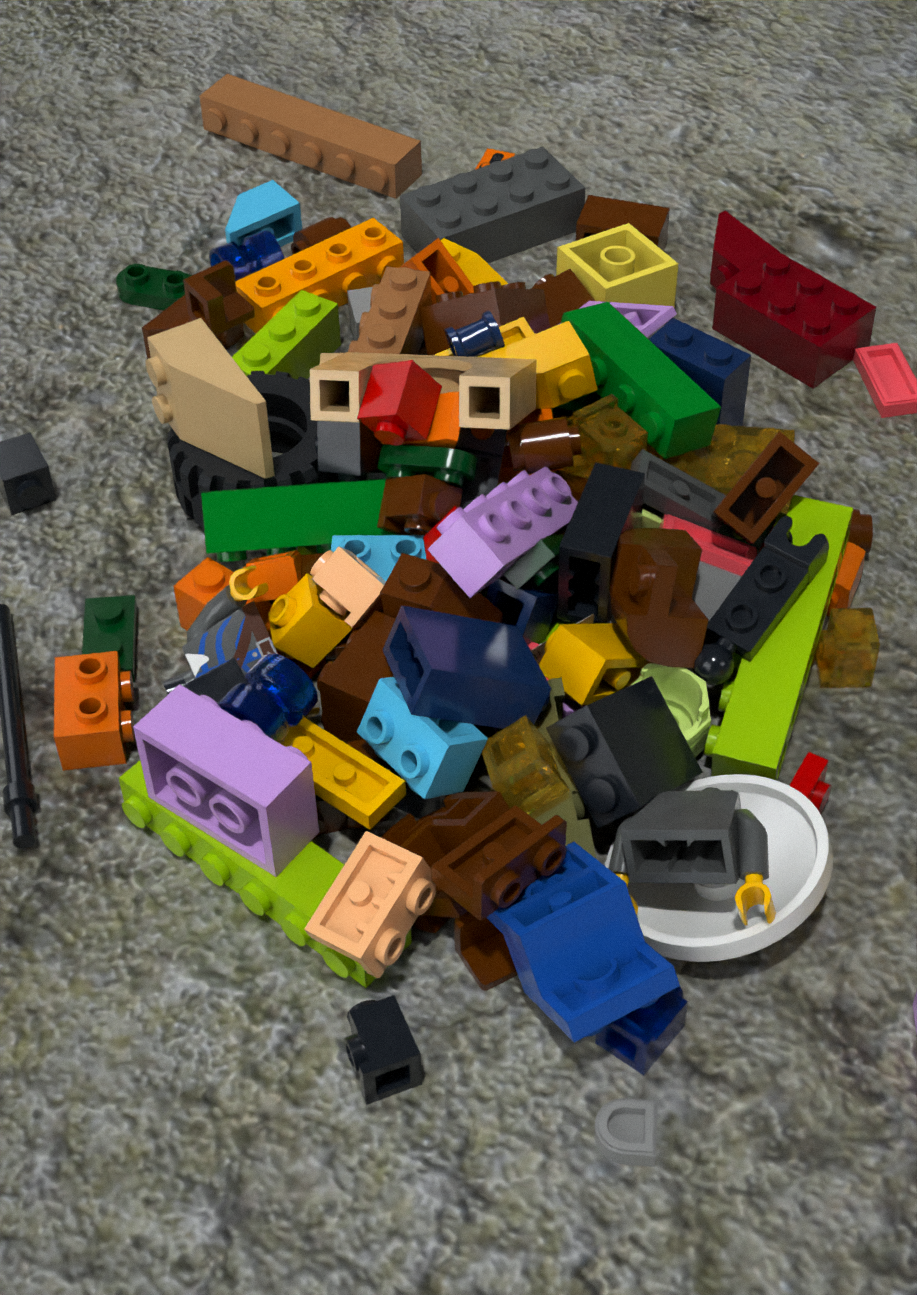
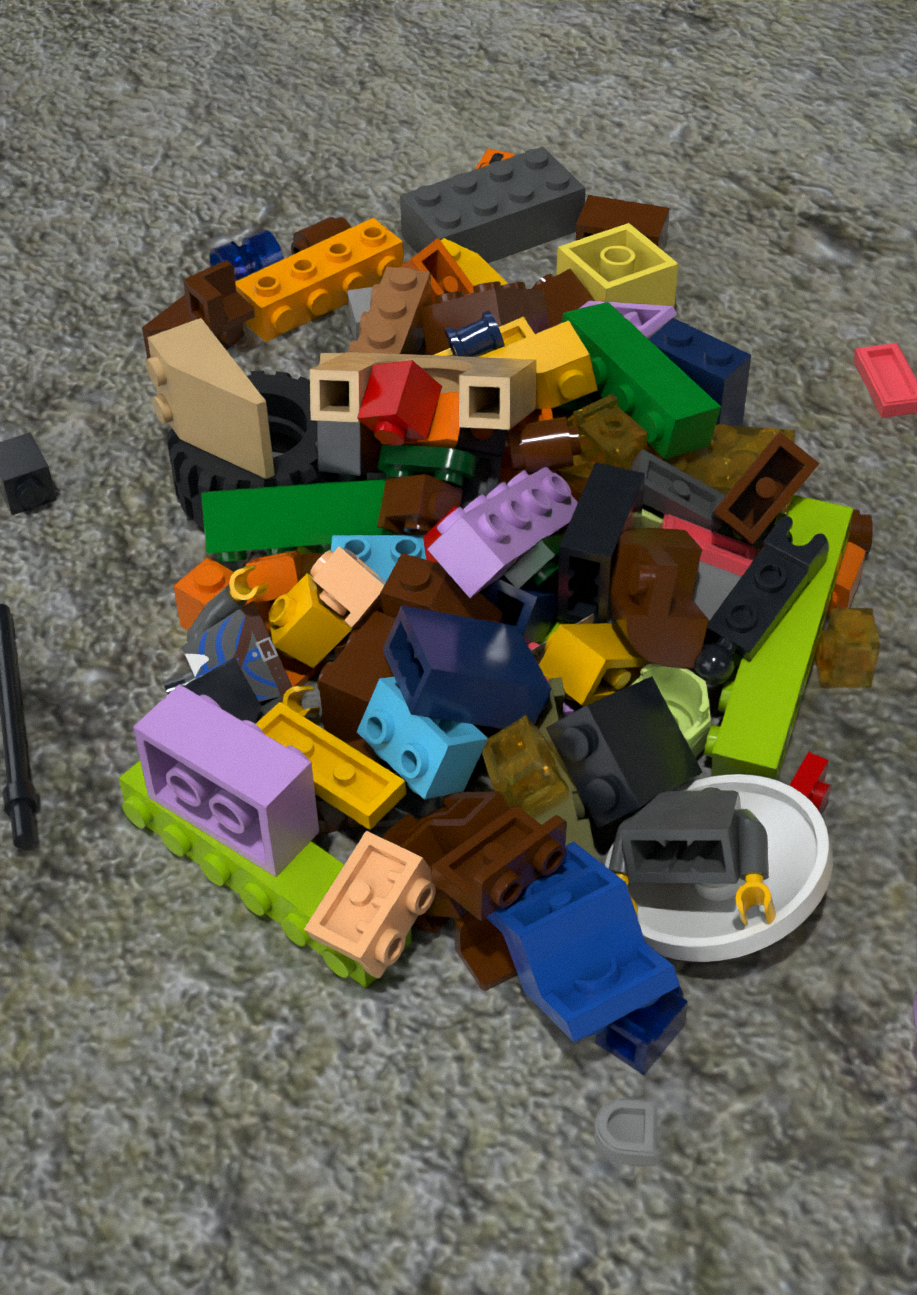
orange brick [54,651,135,771] -> none
dark green plate [82,595,138,683] -> none
dark green plate [116,264,192,311] -> none
medium nougat brick [199,74,422,199] -> none
clear blue wheel [217,653,318,743] -> none
medium azure slope [225,180,302,267] -> none
lime brick [232,290,341,380] -> none
black brick [344,995,422,1105] -> none
dark red slope [710,211,780,289] -> none
dark red brick [712,249,876,389] -> none

